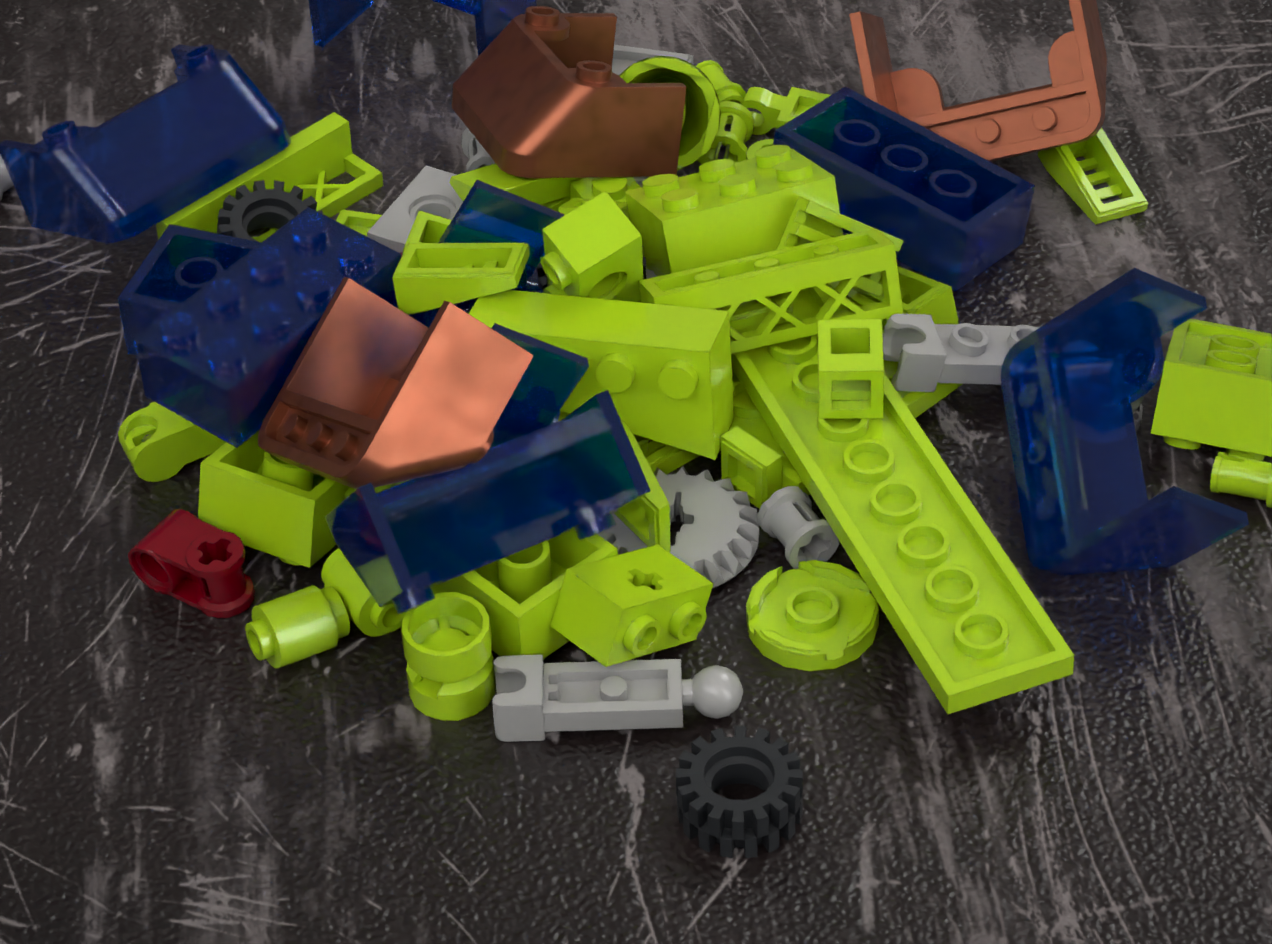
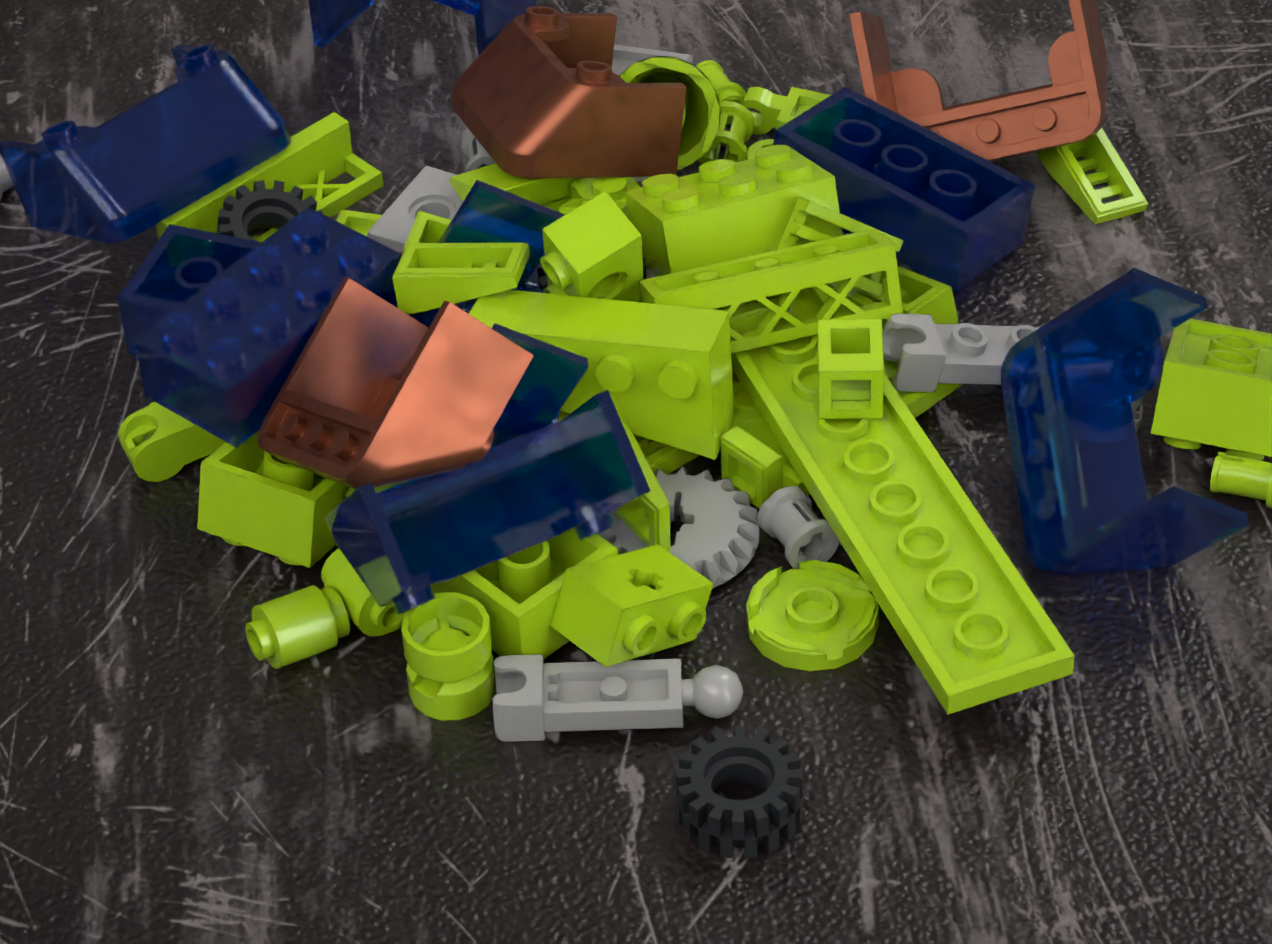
dark red piece [128,509,255,618] -> none

